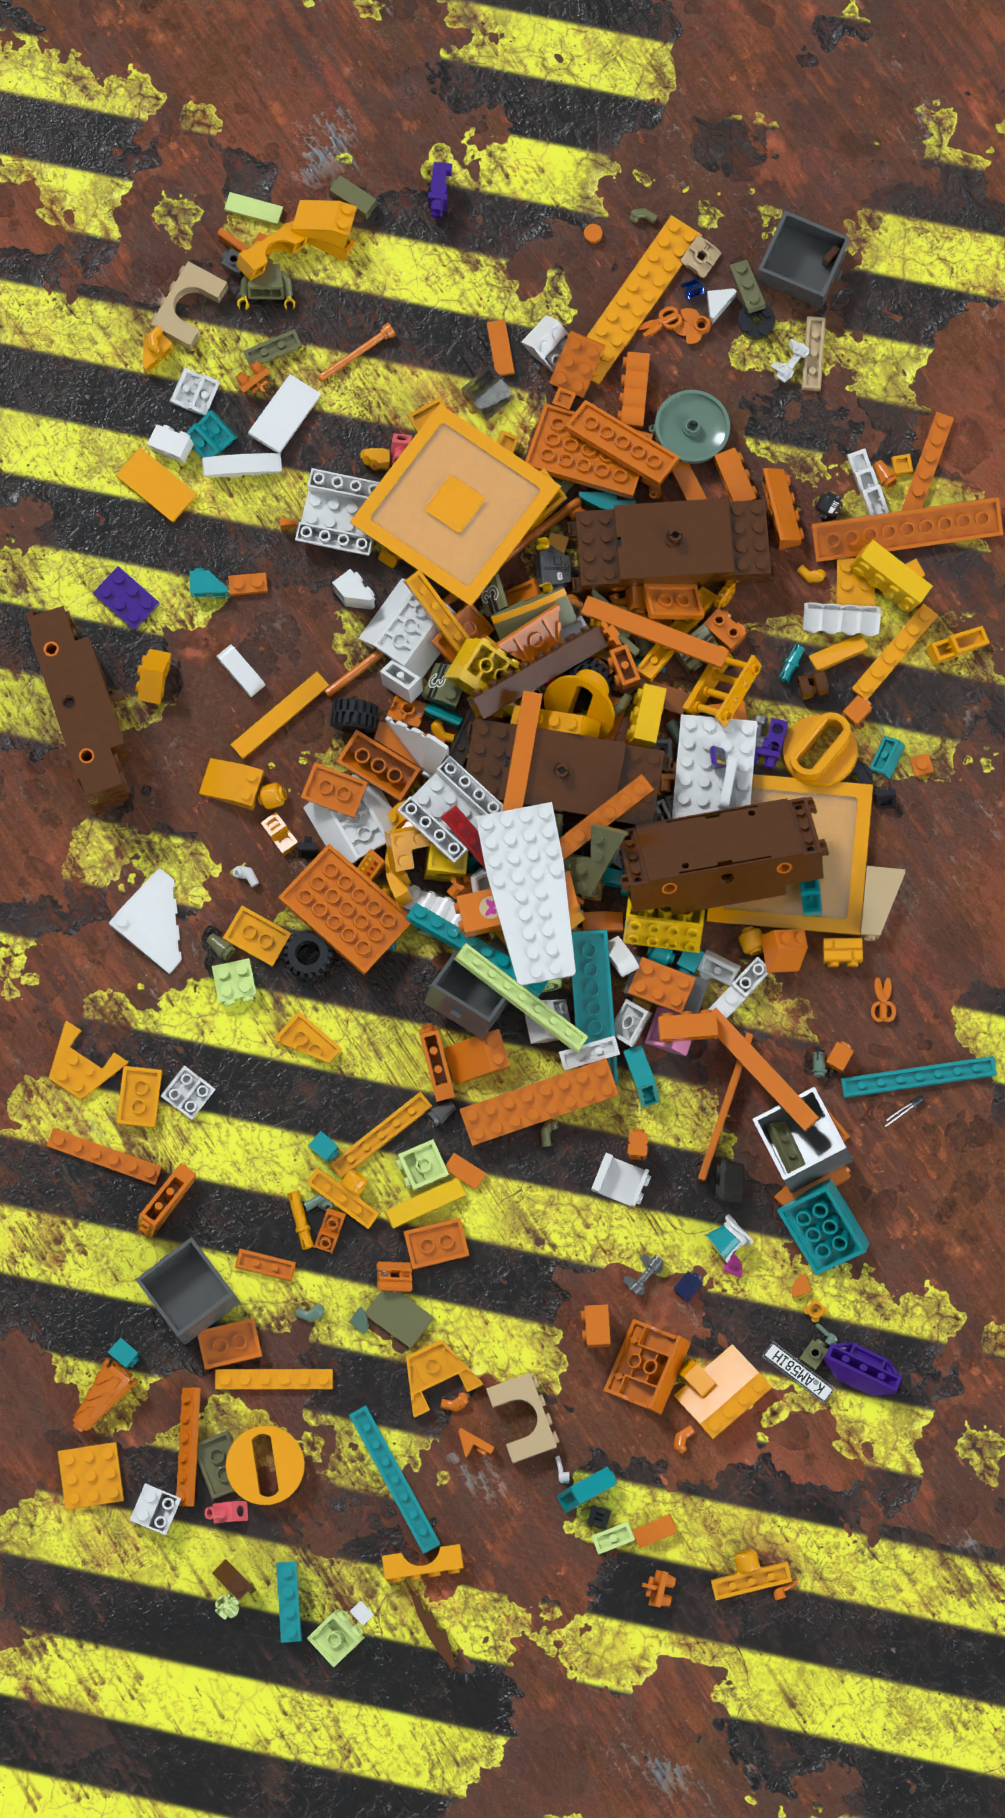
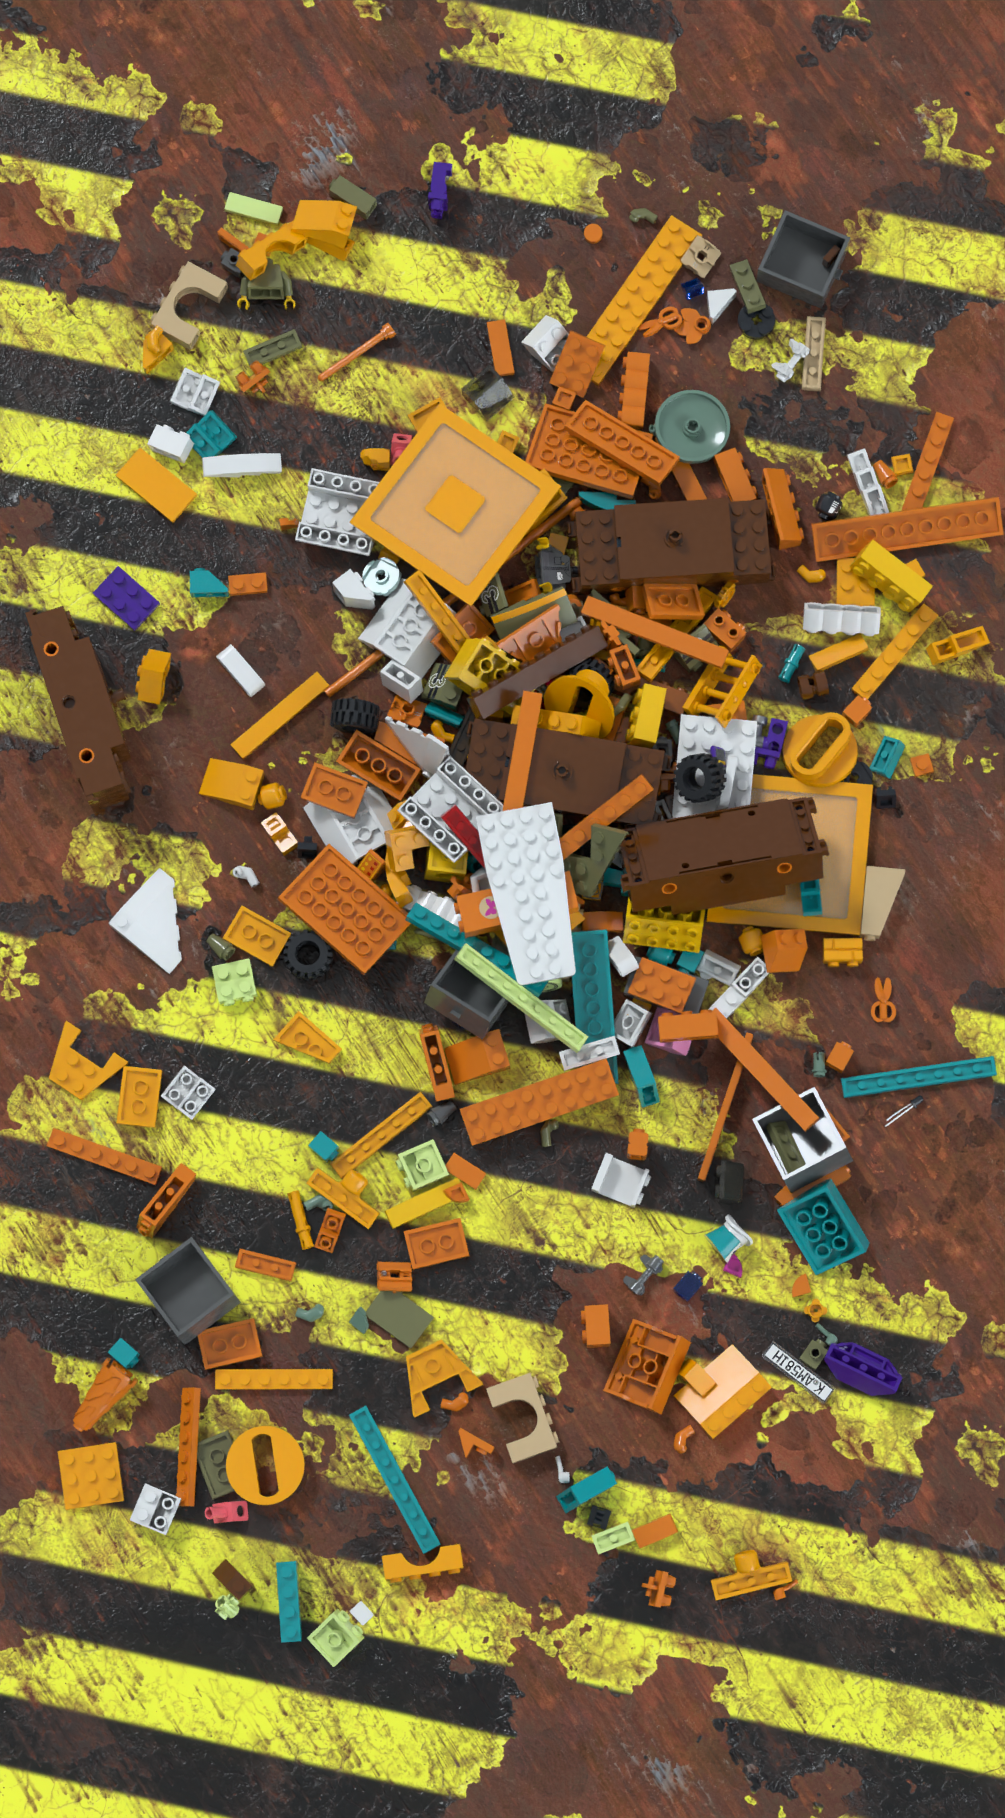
white tile [248,374,321,454] -> none
reddish brown slope [412,1595,456,1669] -> none
none -> light aqua plate [363,558,401,596]
none -> orange tile [443,1182,470,1203]
none -> black tyre [673,753,727,803]

